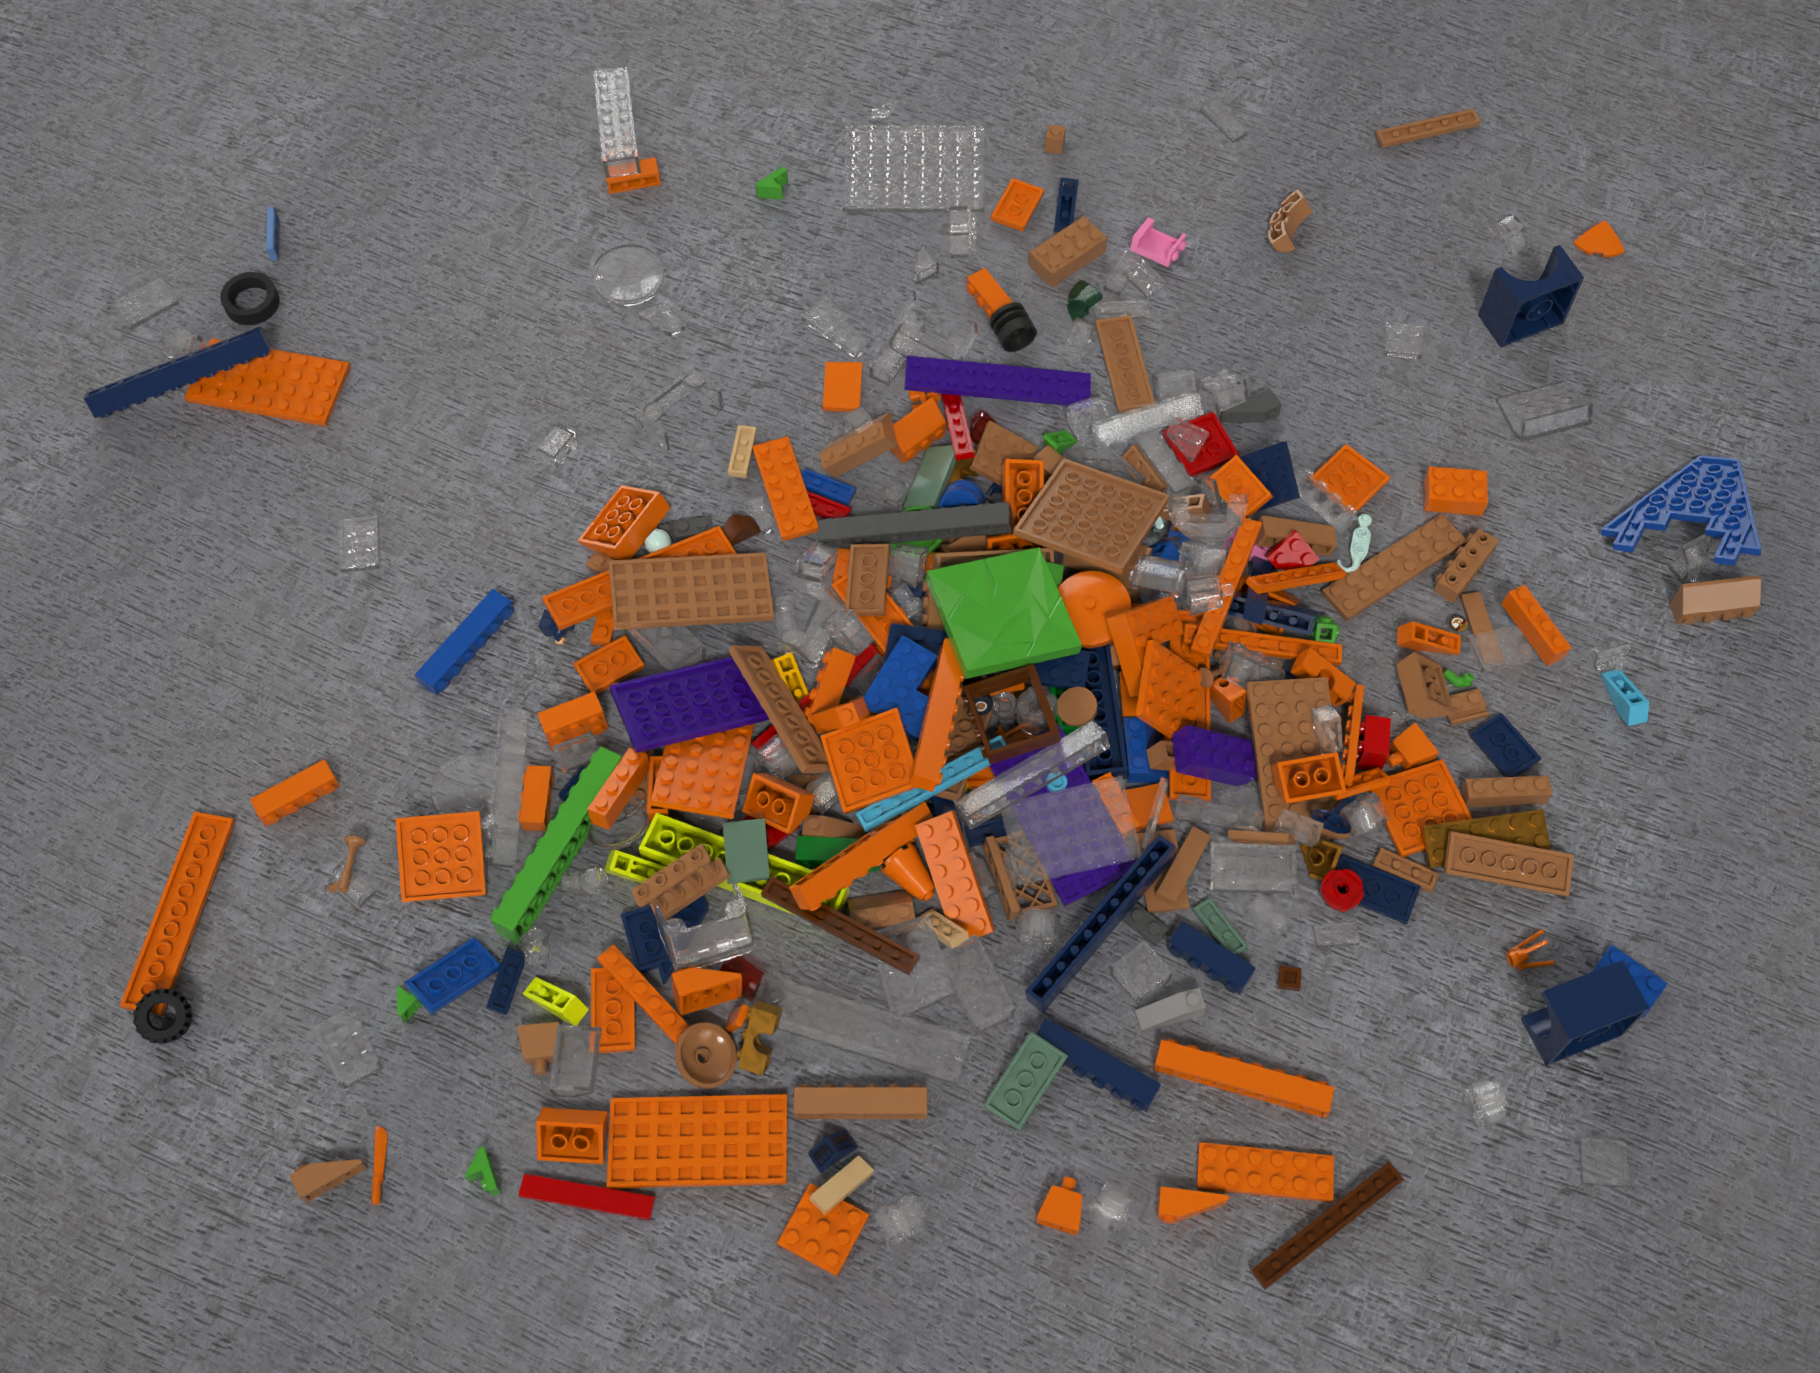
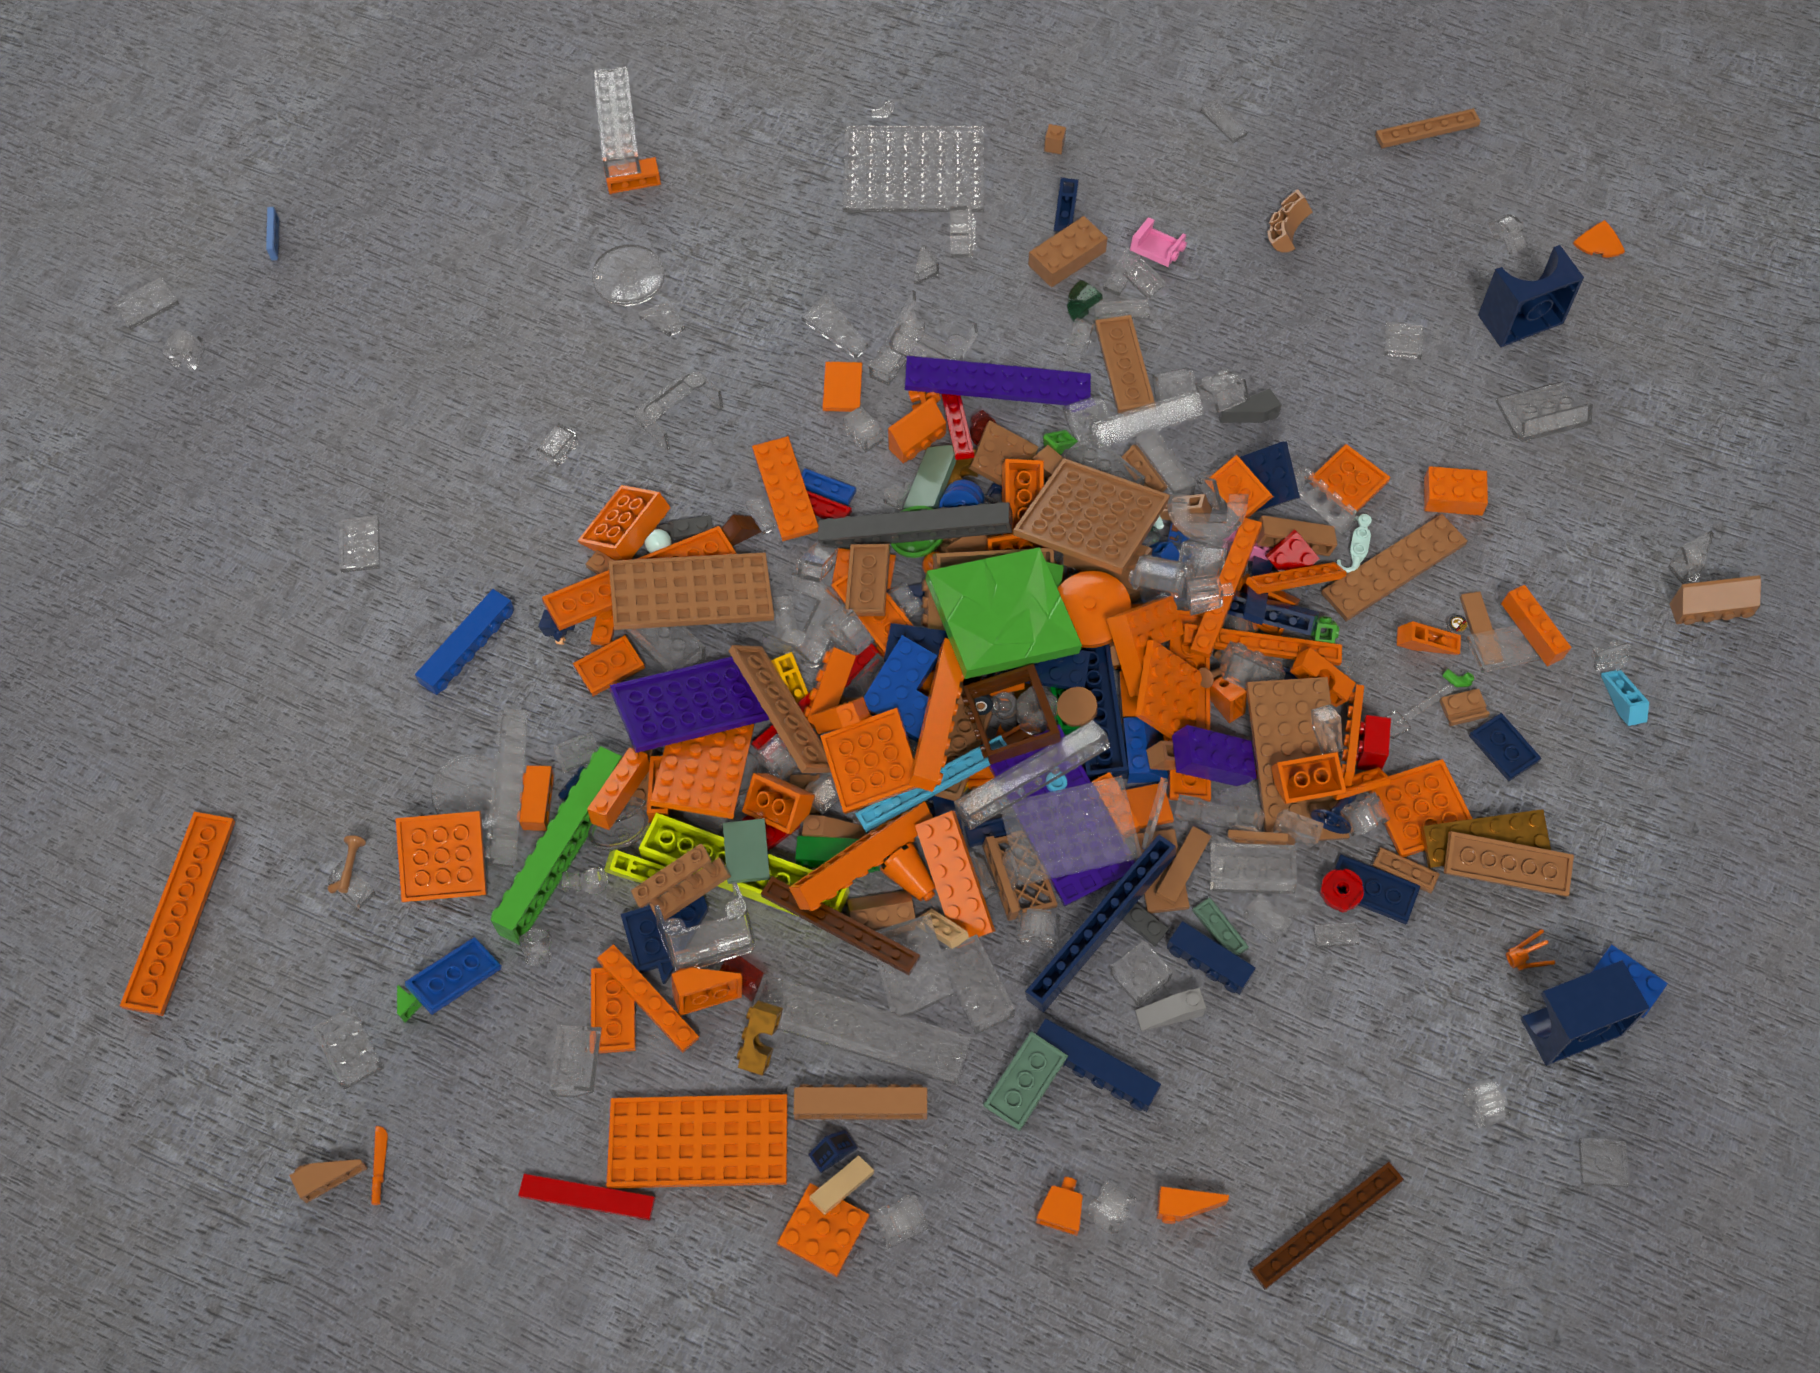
dark blue brick [84,326,271,418] -> none
black tyre [133,989,193,1044] -> none
orange plate [184,338,351,426] -> none
black tyre [220,272,280,325] -> none
orange brick [249,759,340,827] -> none
bright green slope [465,1146,501,1196] -> none
dark blue tile [485,947,527,1016] -> none
medium nougat torso [517,1022,562,1075] -> none
neon yellow slope [523,977,589,1027] -> none
orange slope [536,1107,608,1164] -> none
orange brick [537,691,609,751] -> none
medium nougat dish [675,1022,737,1089] -> none
orange tile [724,1004,750,1033] -> none
tan plate [728,425,757,478] -> none
bright green slope [755,166,788,199] -> none
medium nougat slope [819,412,898,477] -> none
clear torso [889,544,929,588] -> none
orange brick [966,268,1013,320] -> none
pearl dark grey wheel [989,302,1037,352] -> none
orange plate [991,178,1045,232] -> none
orange brick [1153,1039,1335,1118] -> none
red plate [1162,412,1240,478] -> none
clear wing [1166,417,1210,463] -> none
orange plate [1196,1142,1334,1203] -> none
reddish brown plate [1277,966,1302,991] -> none
pearl gold slope [1299,838,1343,881] -> none
orange torso [1386,722,1439,771] -> none
medium nougat slope [1396,652,1454,719] -> none
medium nougat brick [1434,528,1499,604] -> none
medium nougat brick [1460,776,1552,808] -> none
blue wing [1601,455,1761,566] -> none

